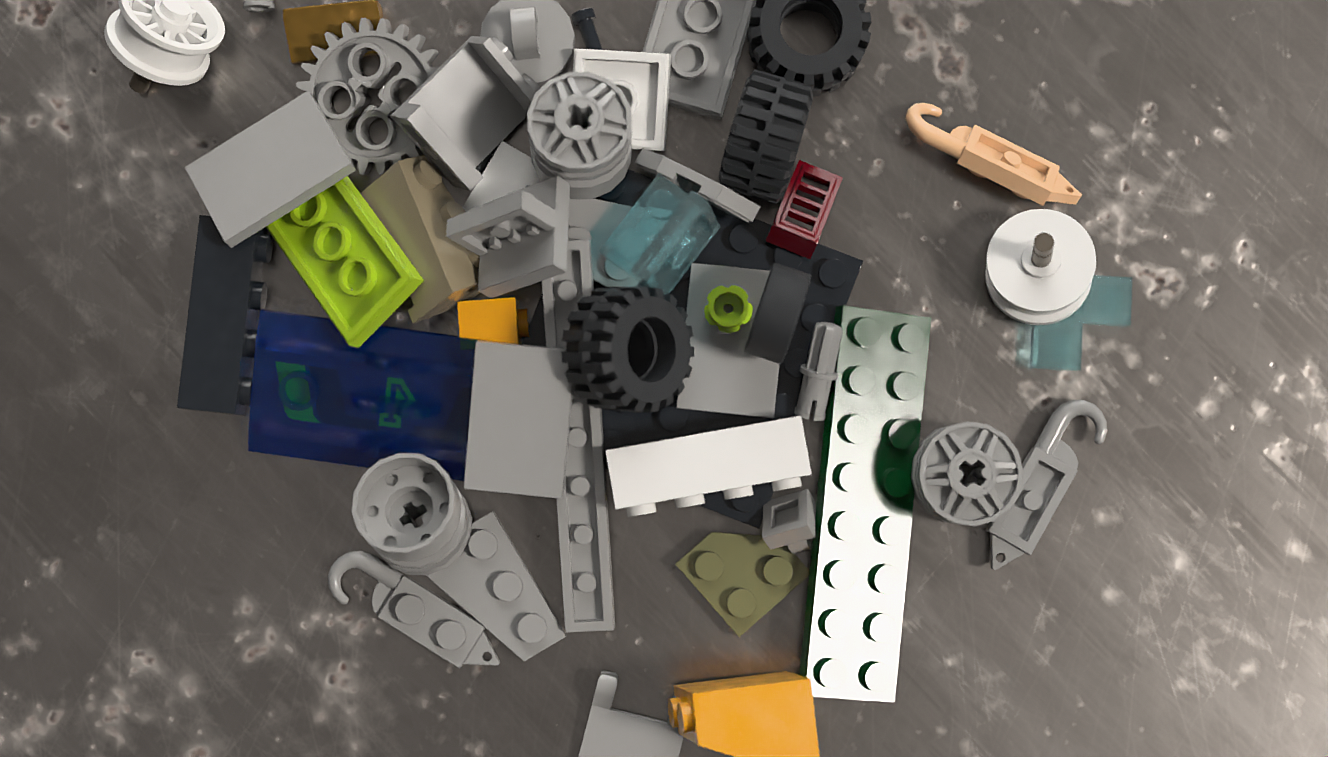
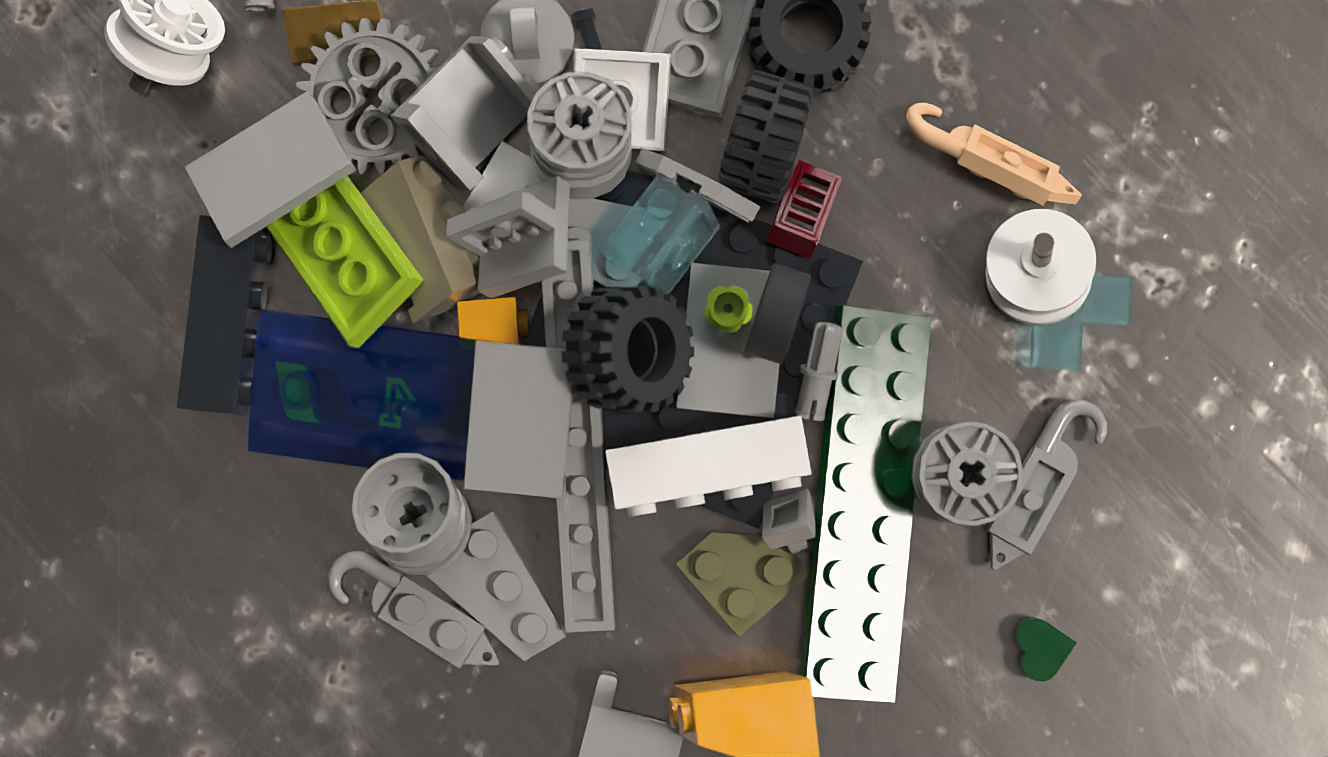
none -> dark green tile [1014,617,1077,682]

